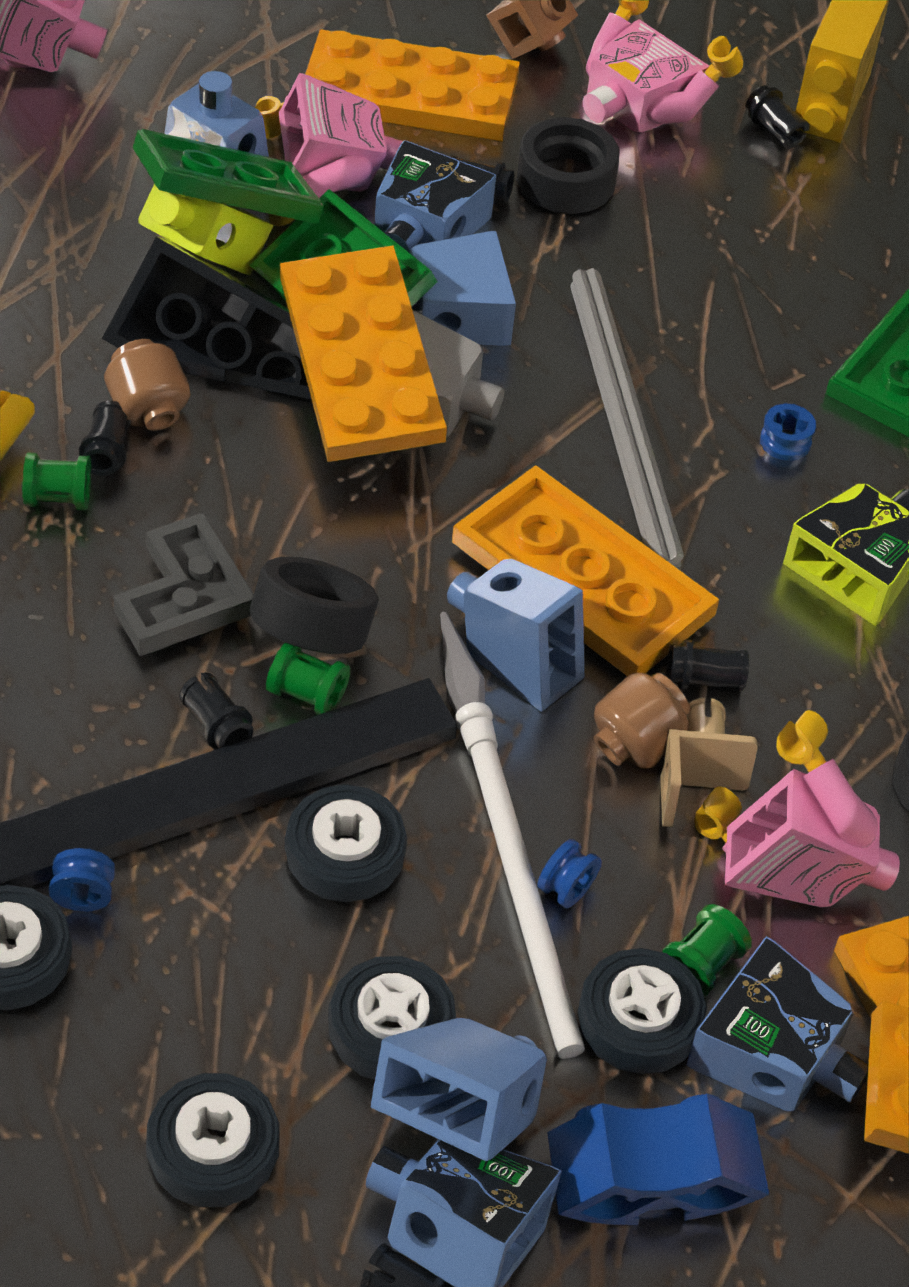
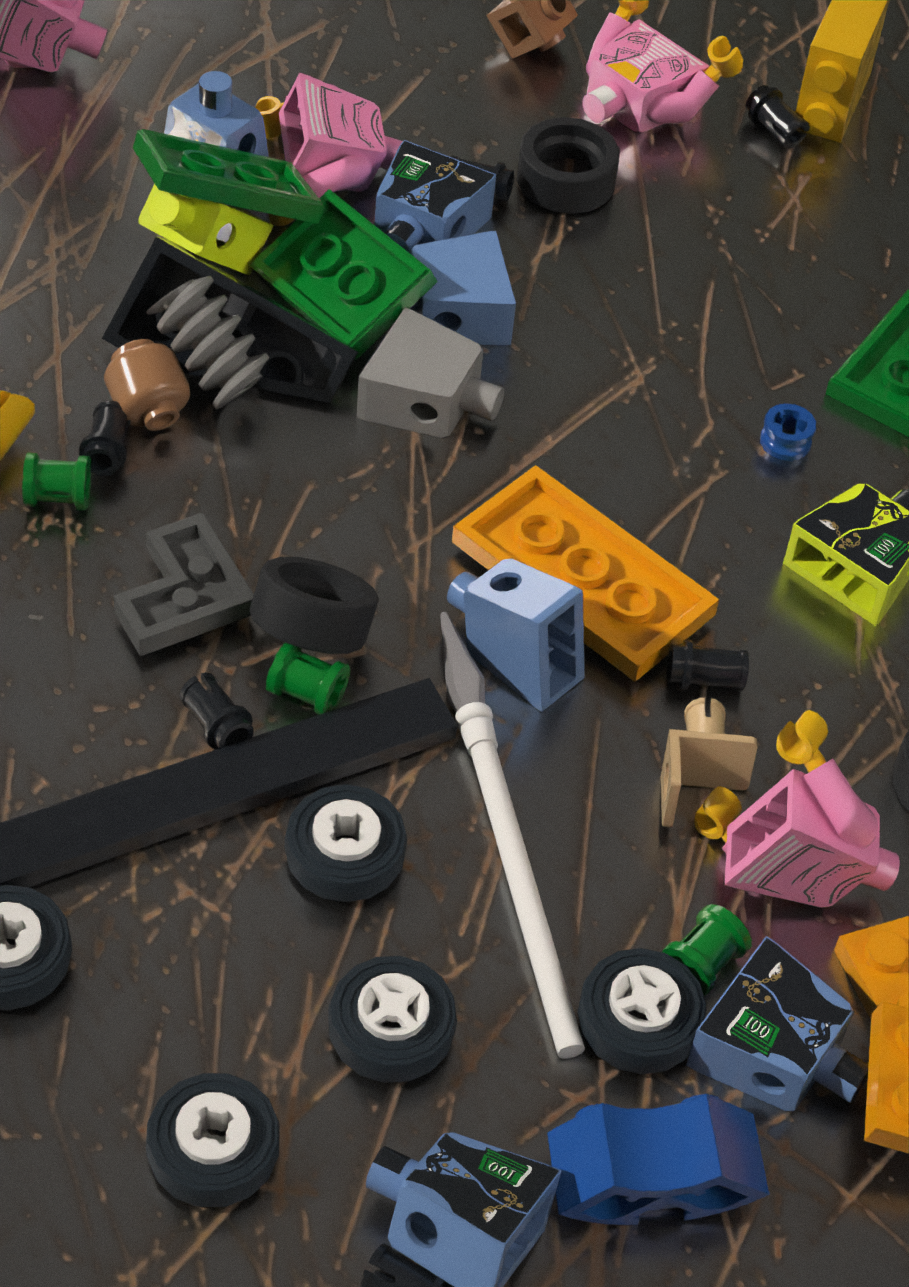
blue bush [49,848,115,912] -> none
light orange plate [280,245,447,462] -> none
light orange plate [305,29,520,142] -> none
medium blue torso [370,1018,547,1161] -> none
blue bush [537,839,602,909] -> none
light grey axle [570,268,684,569] -> none
medium nougat head [594,673,691,768] -> none
none -> light grey piece [146,275,269,410]

